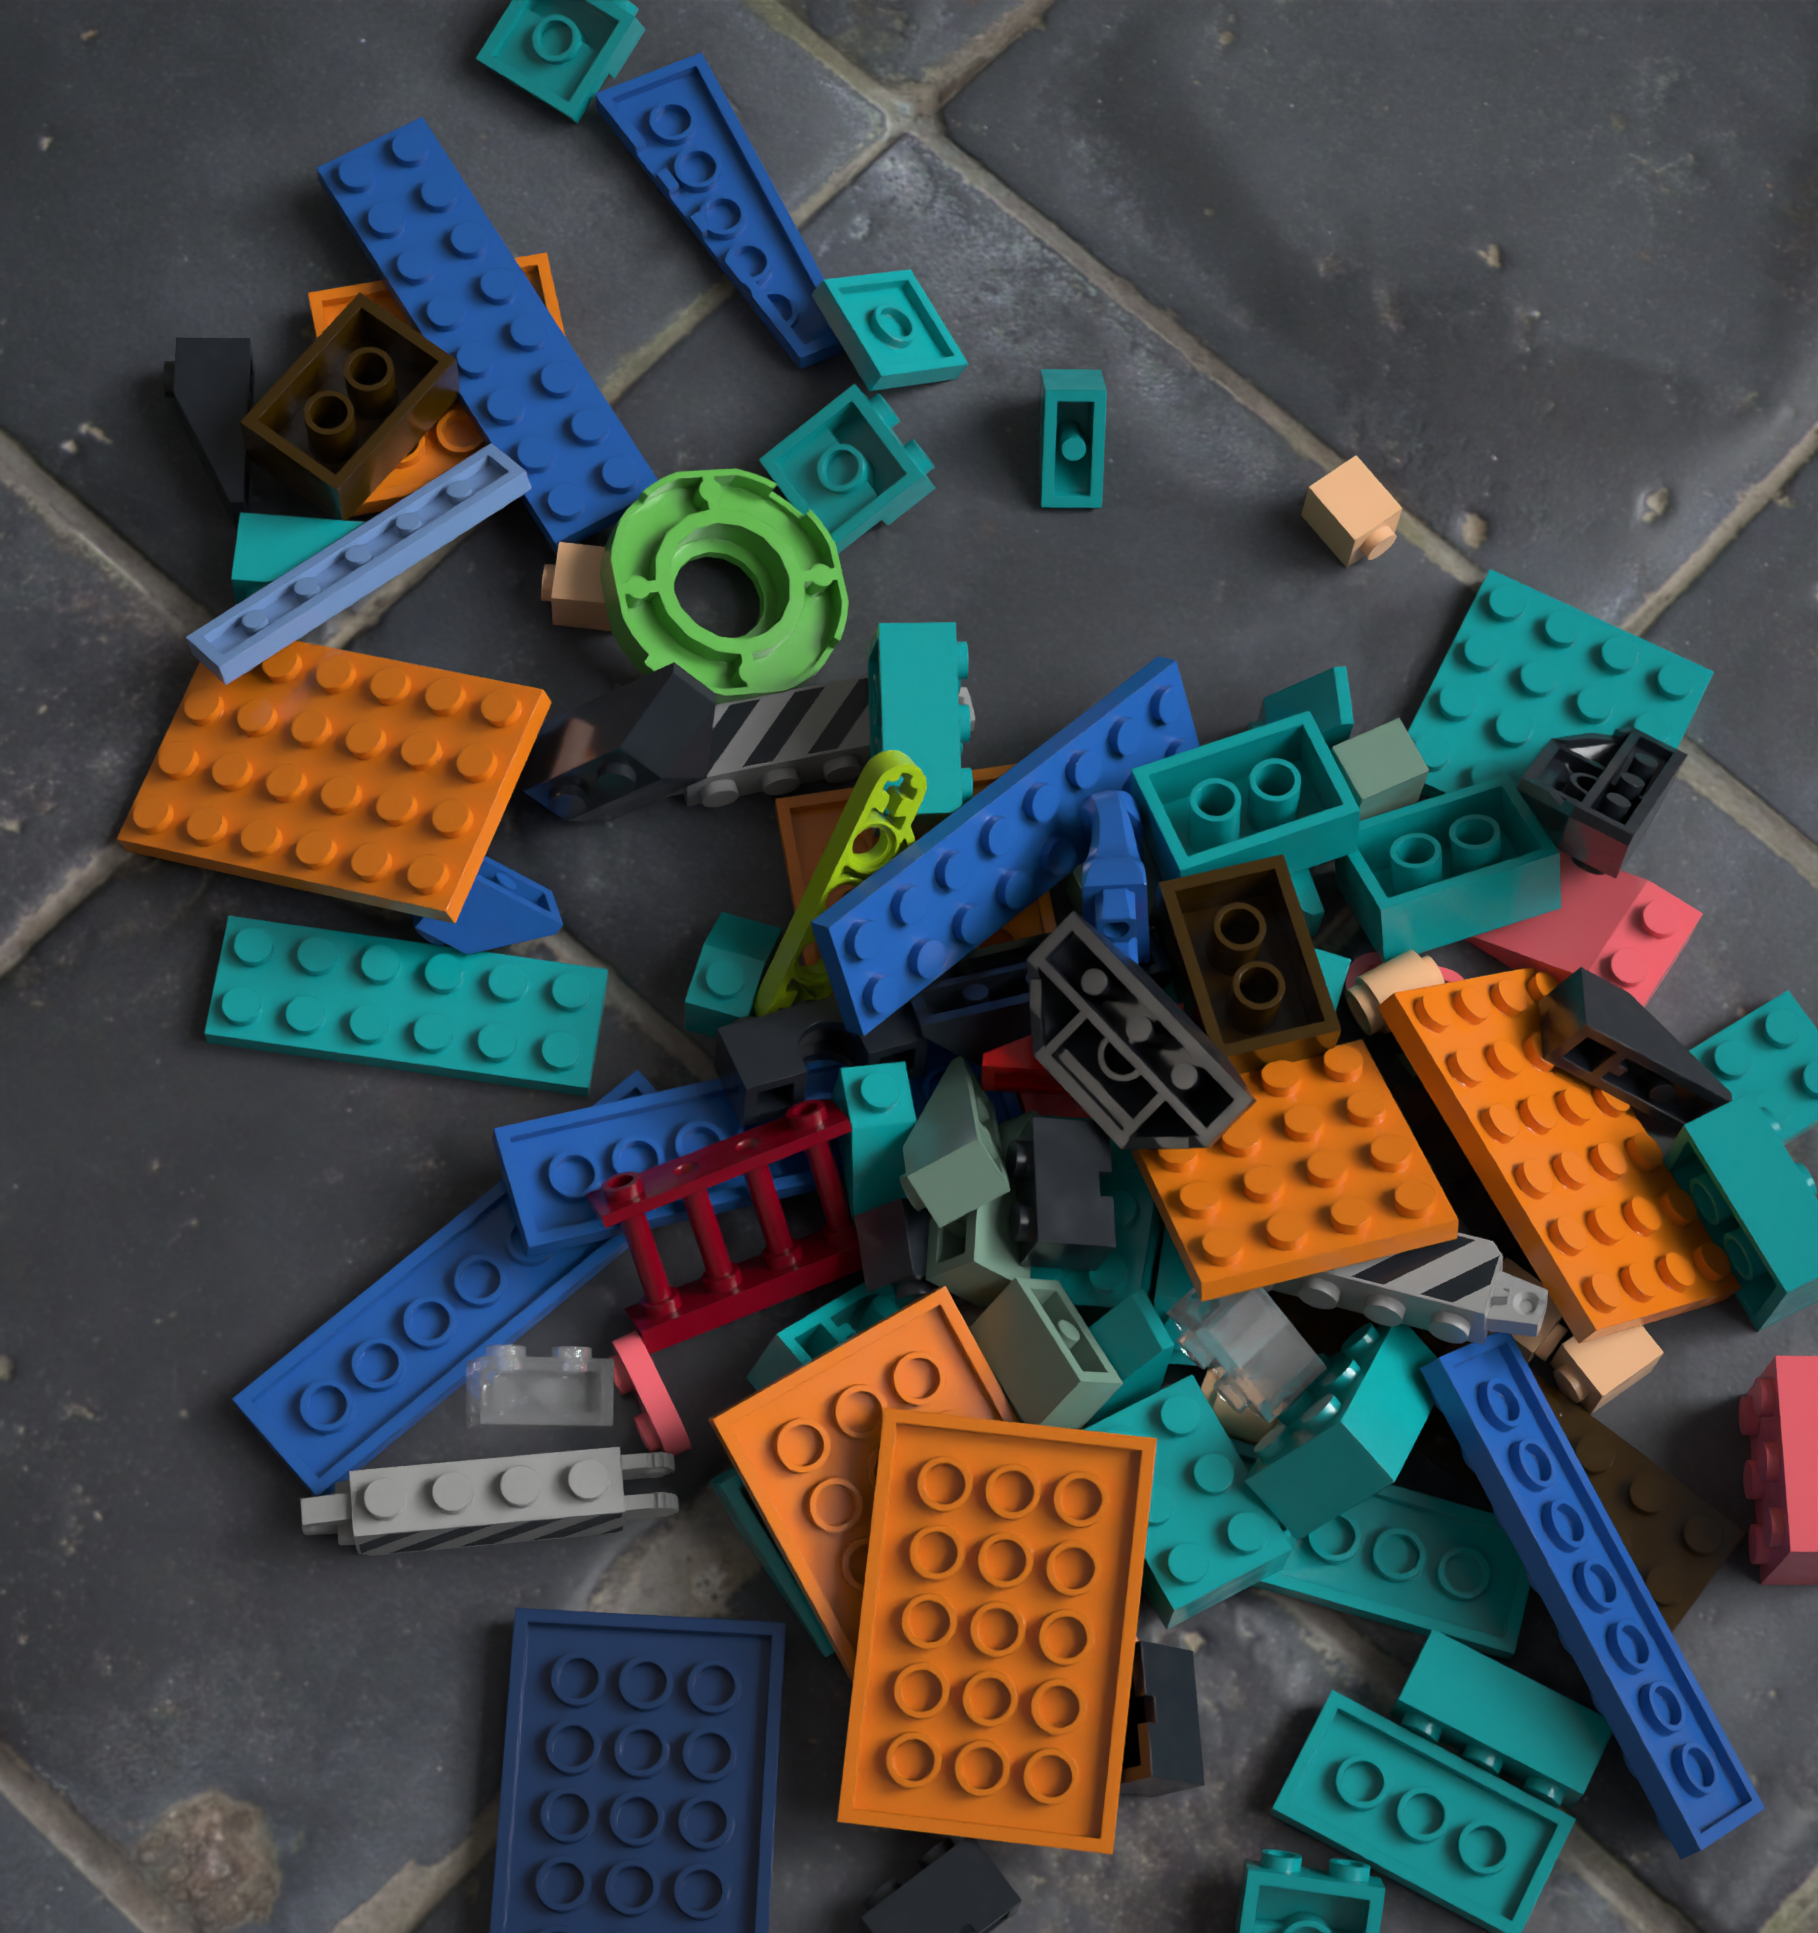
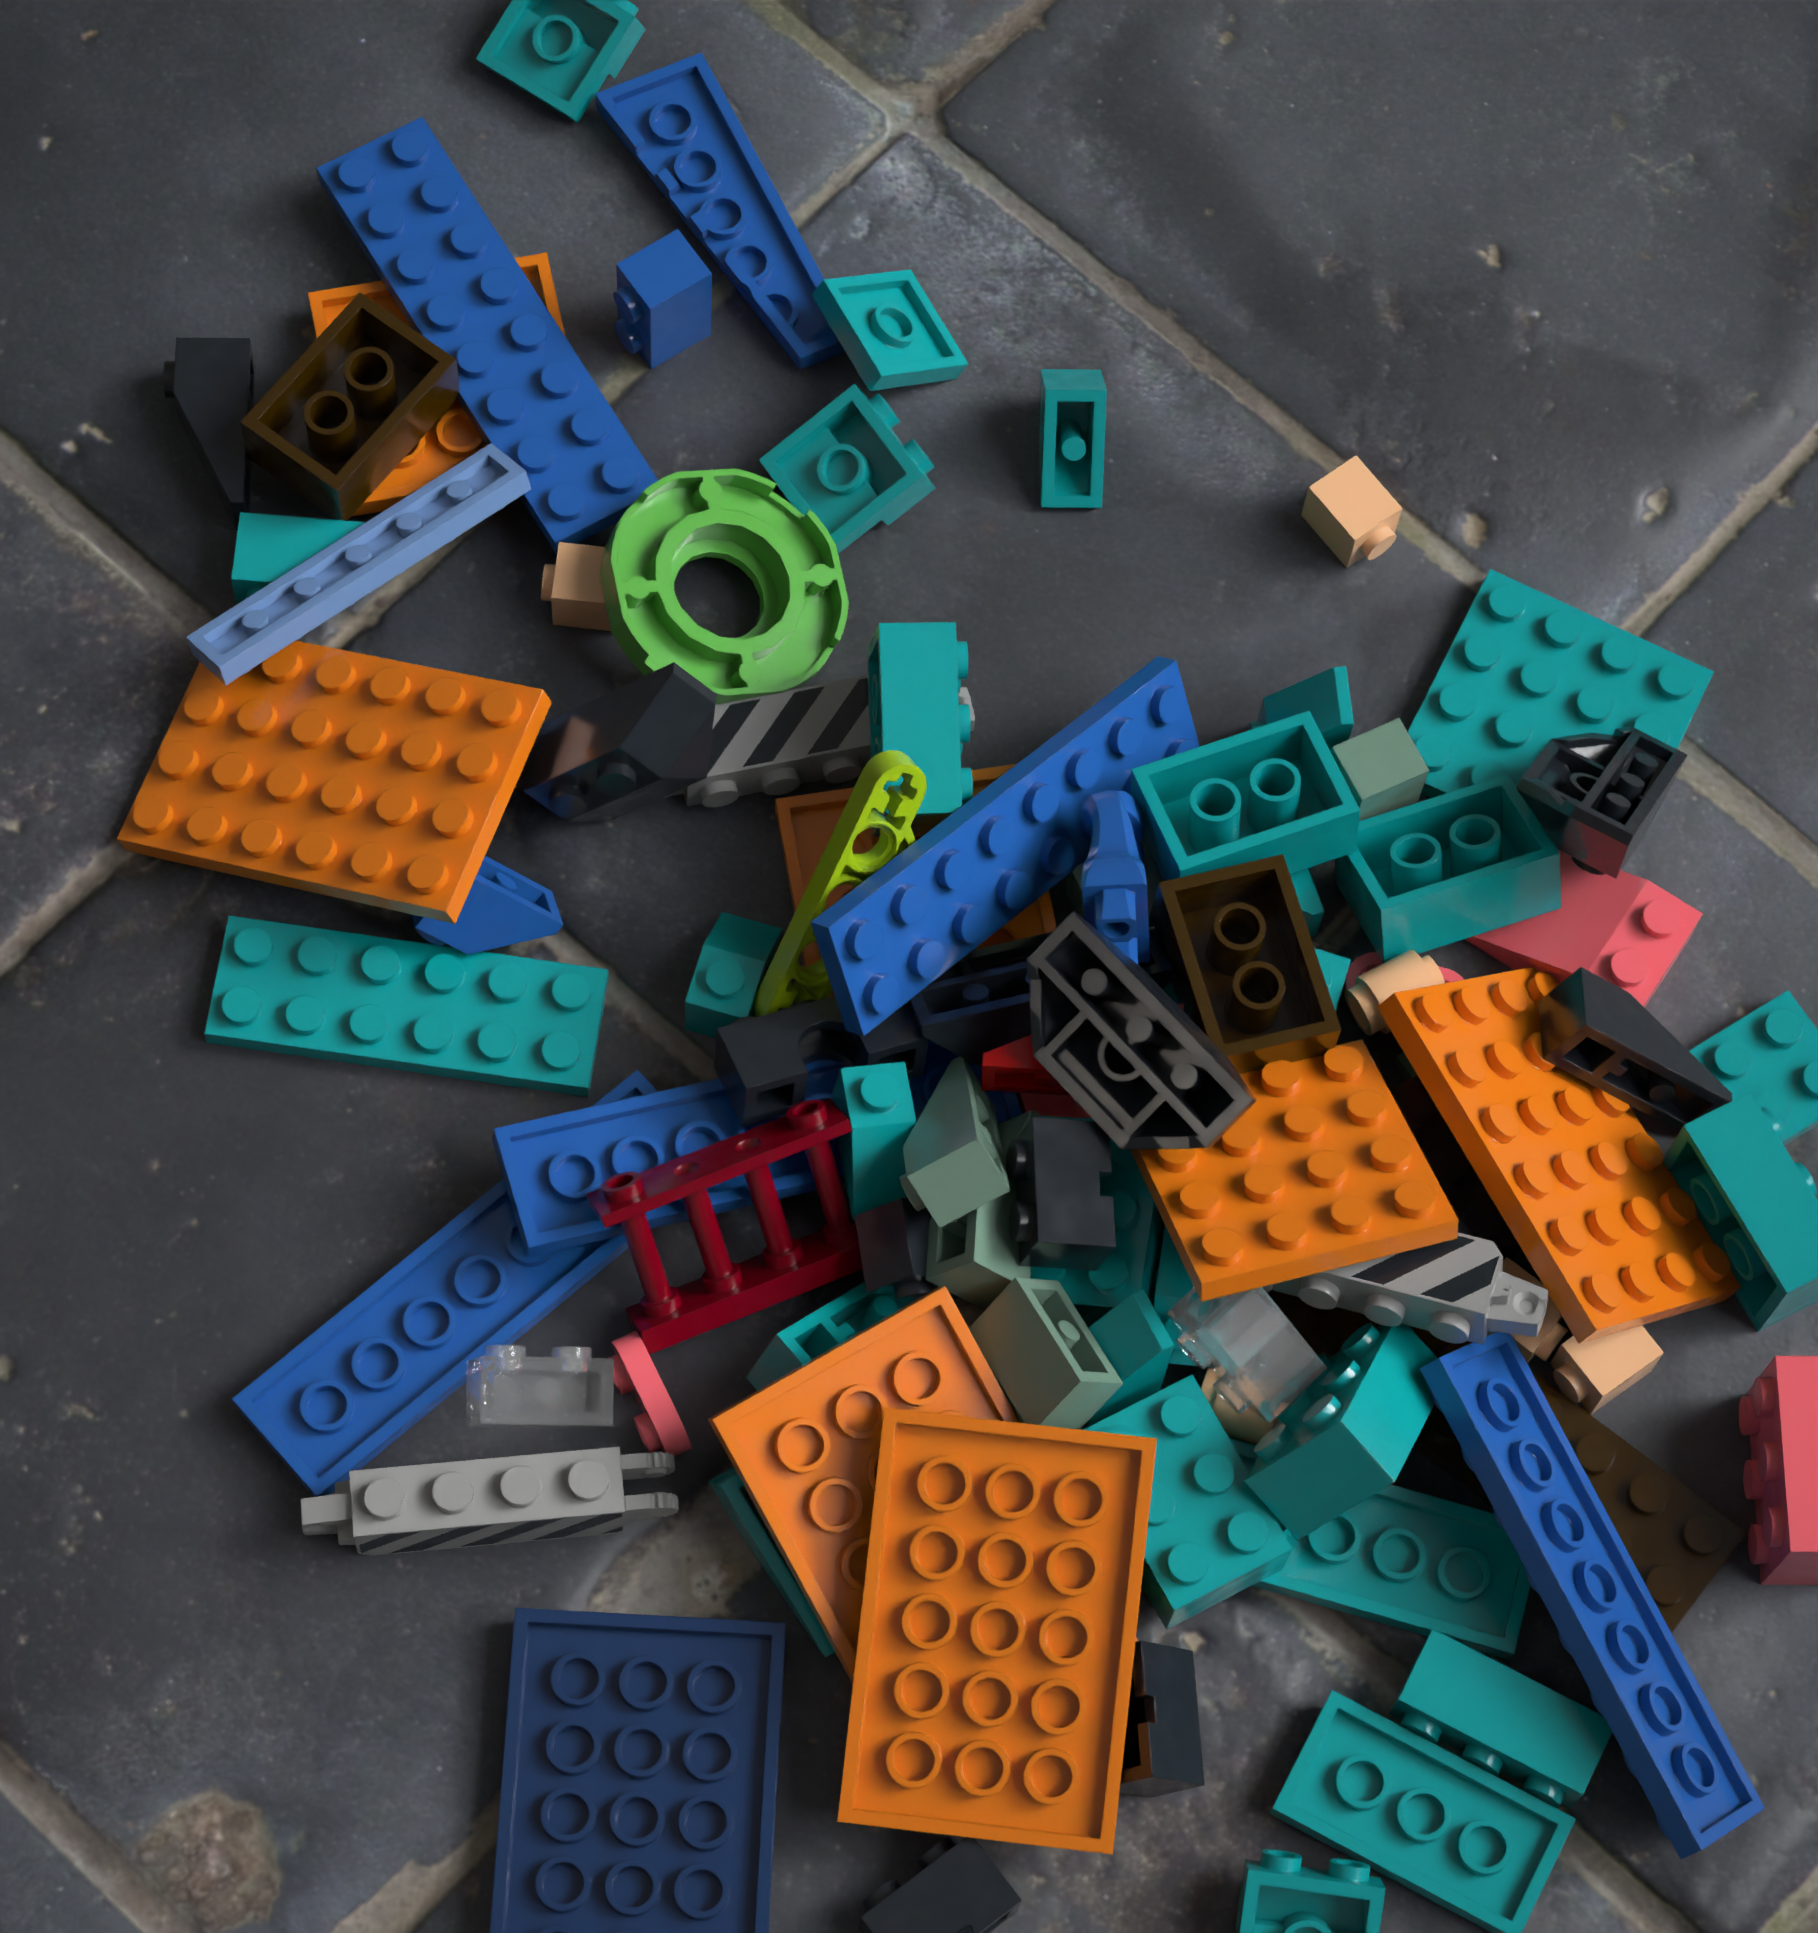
none -> blue brick [613,229,712,369]

